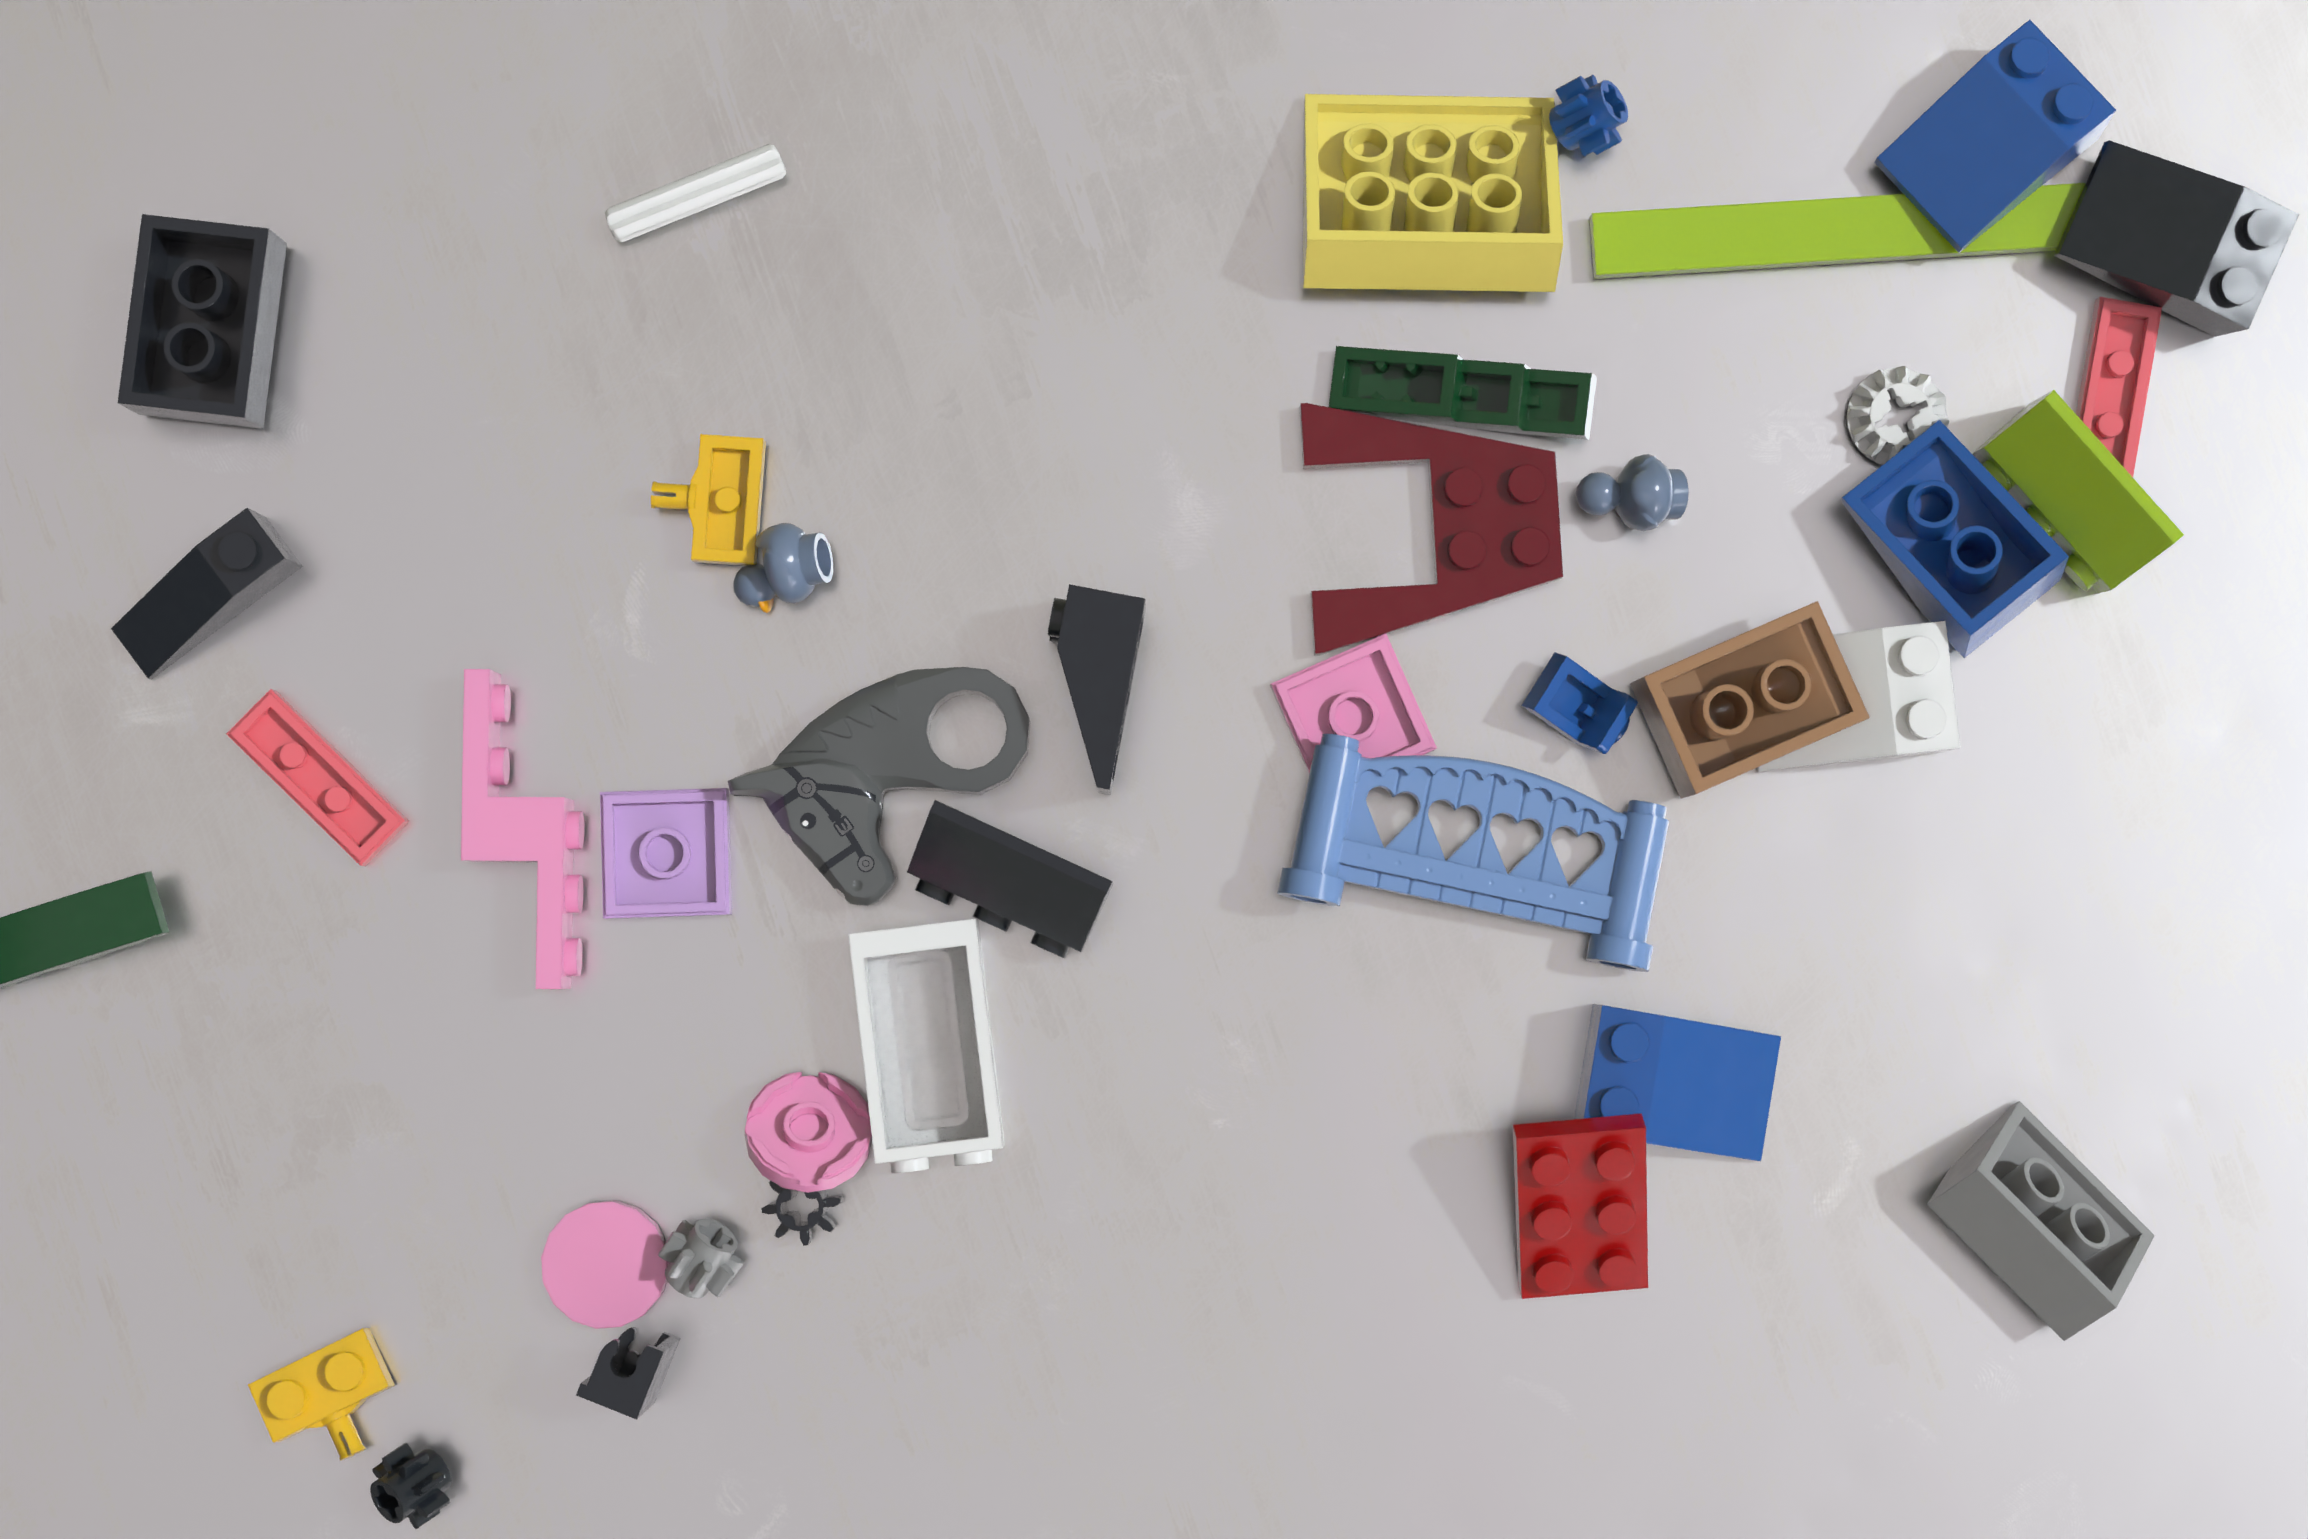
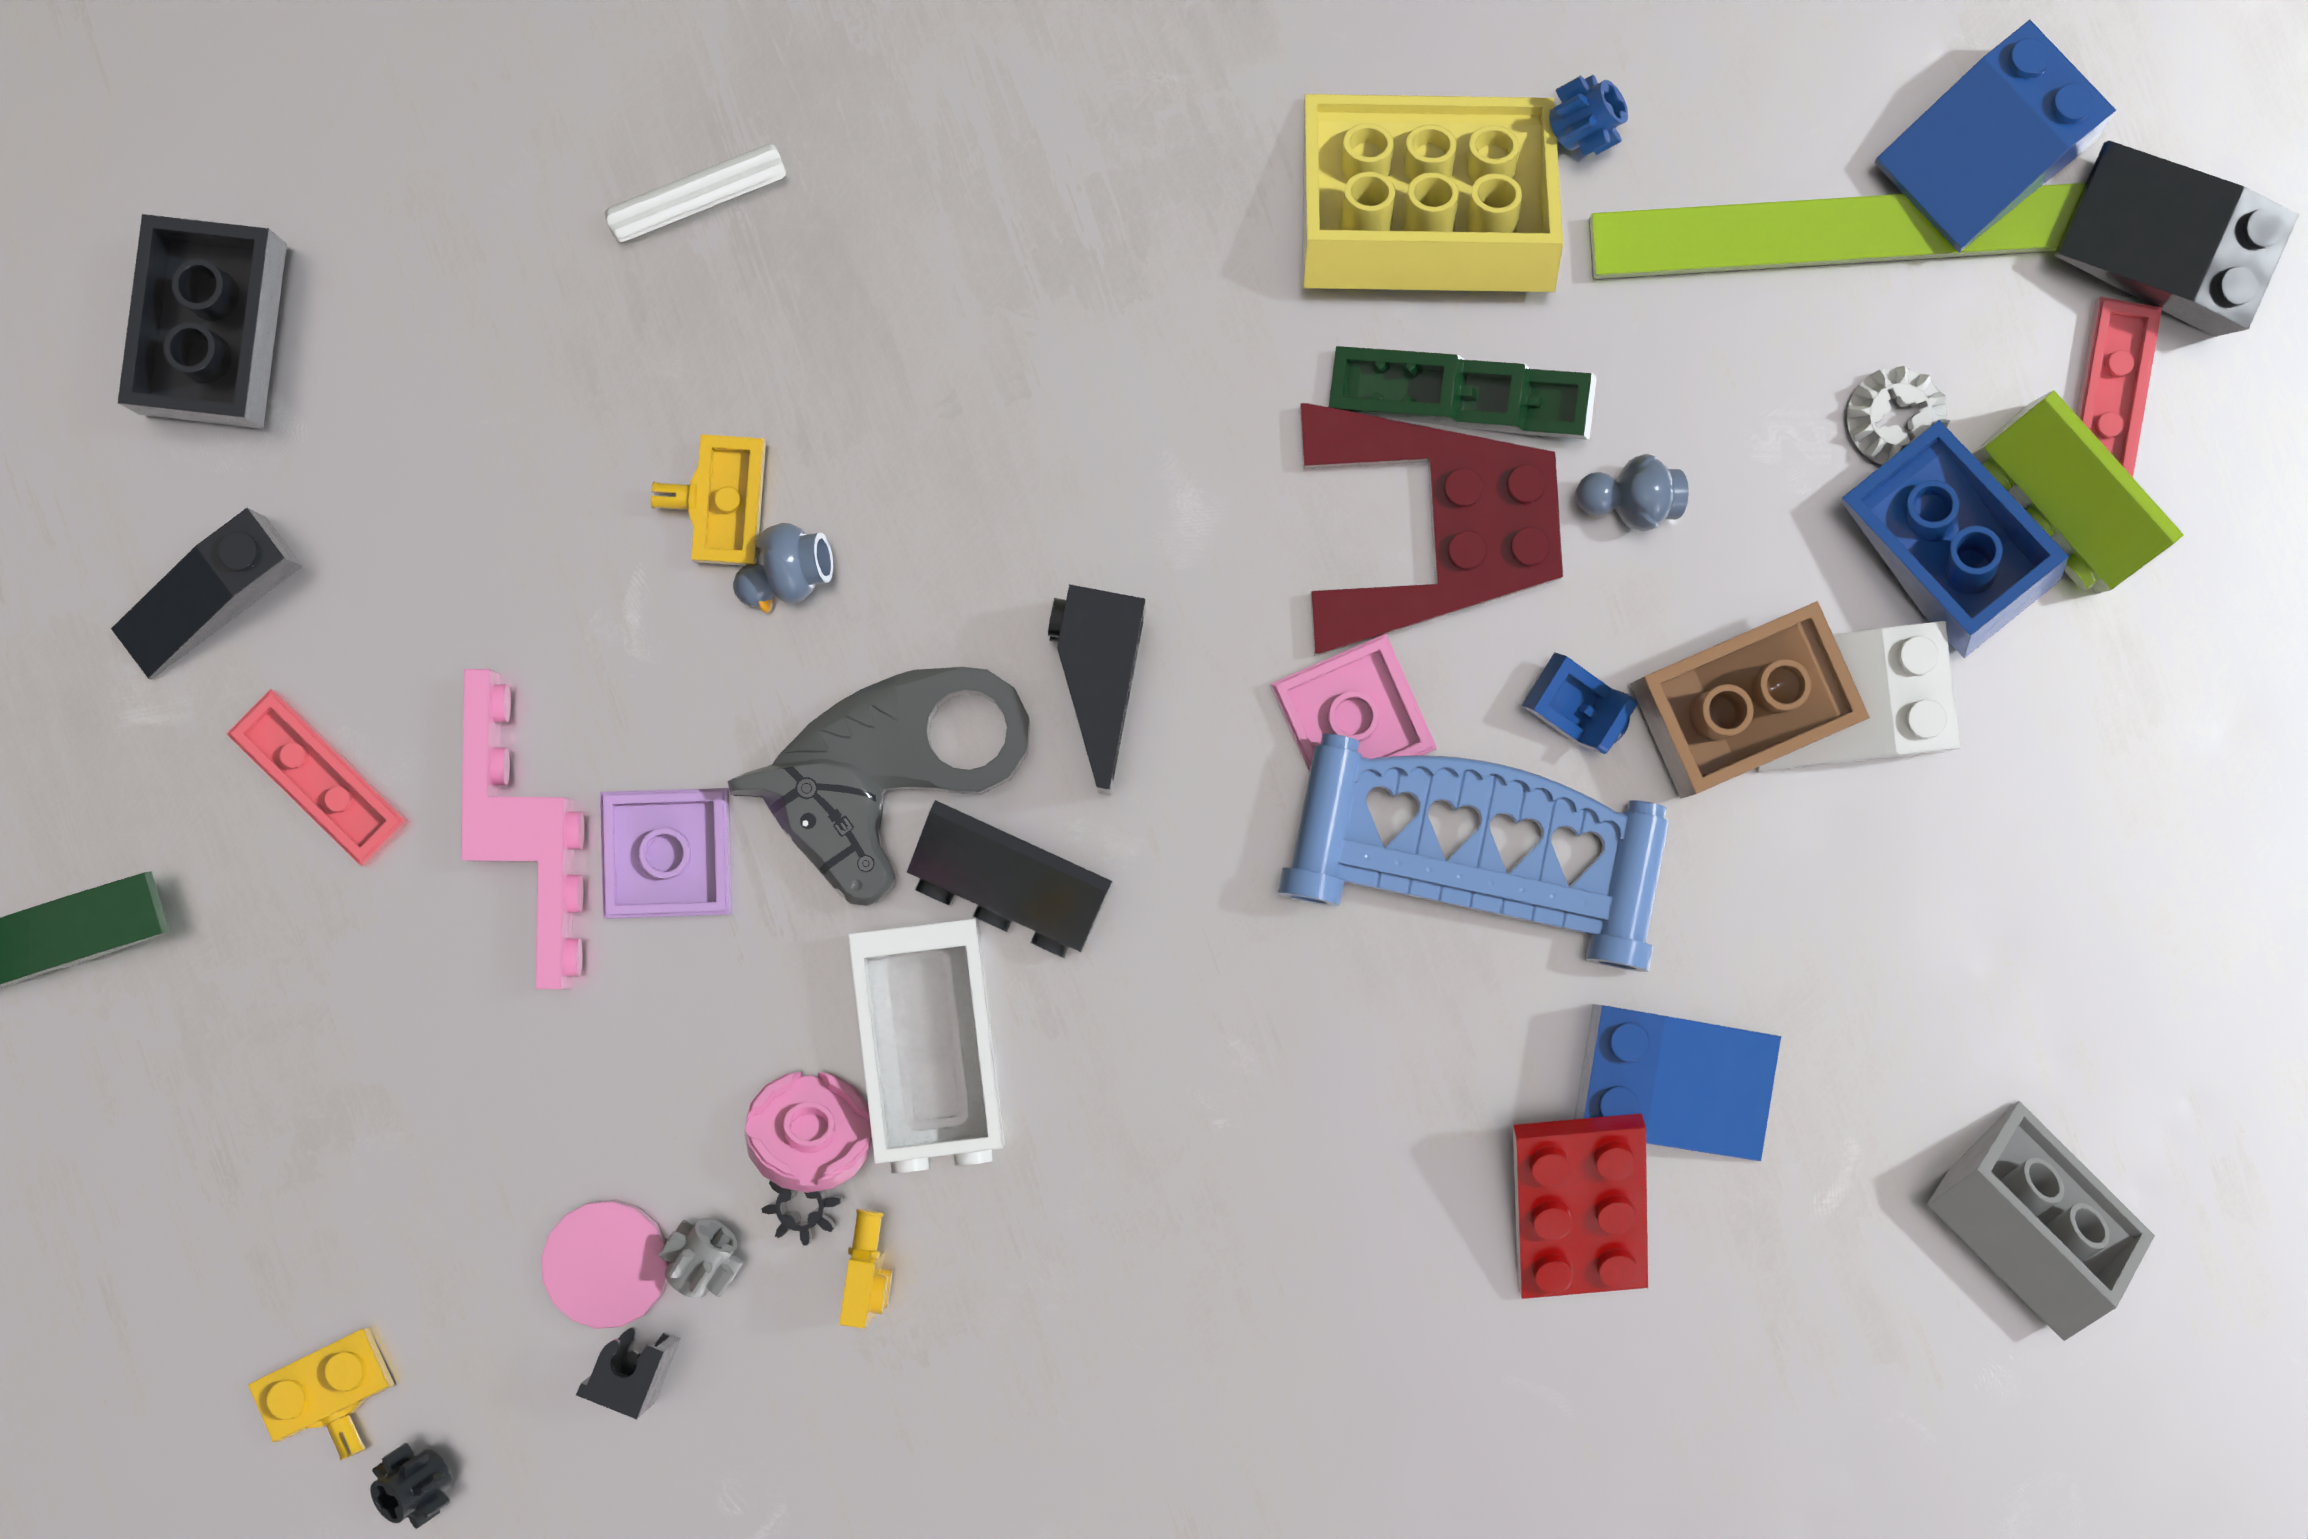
none -> yellow plate [839,1209,893,1329]

